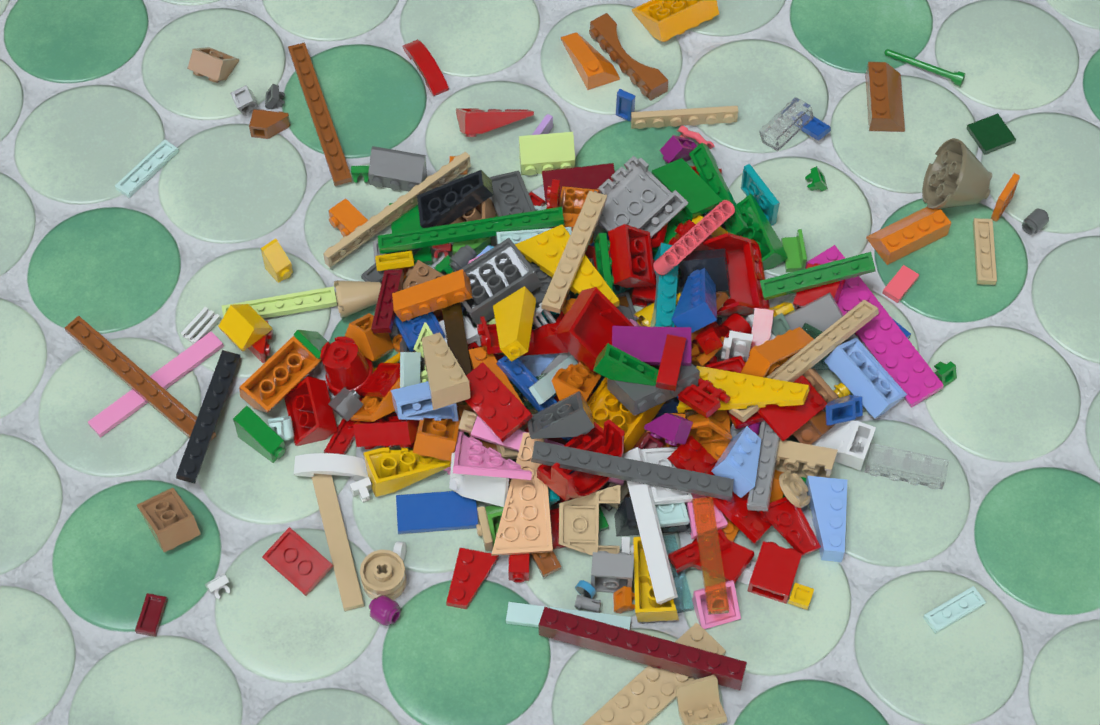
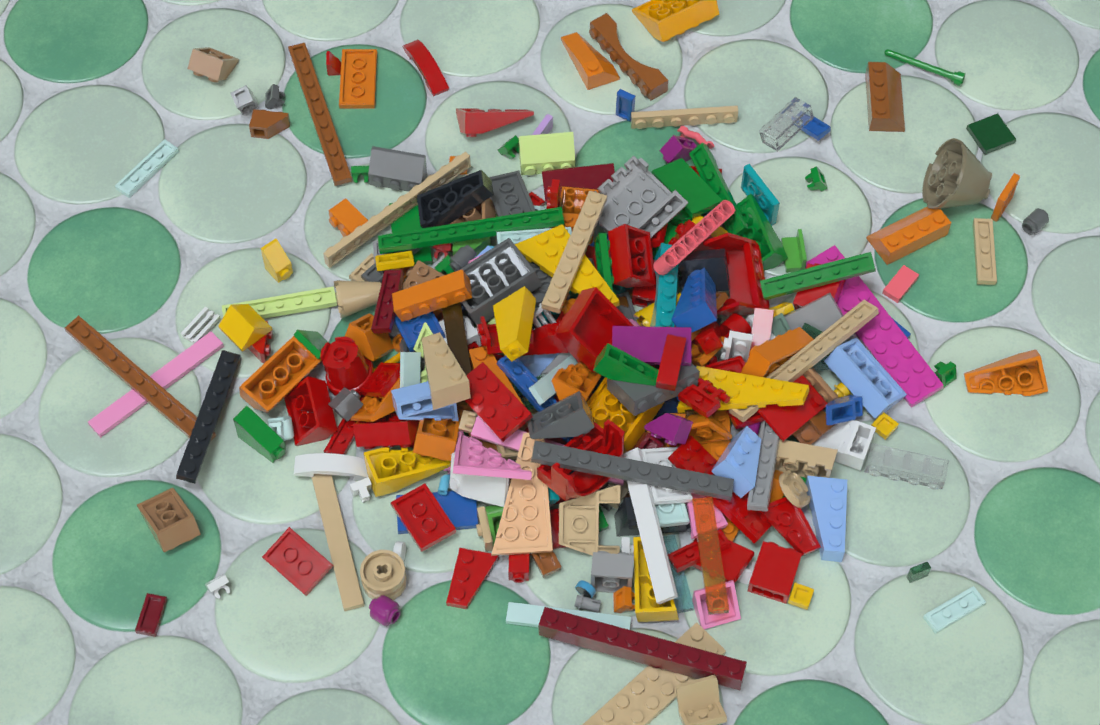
none -> red slope [326,51,341,76]
none -> orange tile [339,49,377,109]
none -> tan tile [349,253,375,281]
none -> red plate [391,483,456,552]
none -> medium azure arm [438,474,450,495]
none -> green tile [498,135,519,159]
none -> yellow plate [871,412,899,440]
none -> clear green tile [907,562,931,583]
none -> orange wedge [964,349,1048,396]

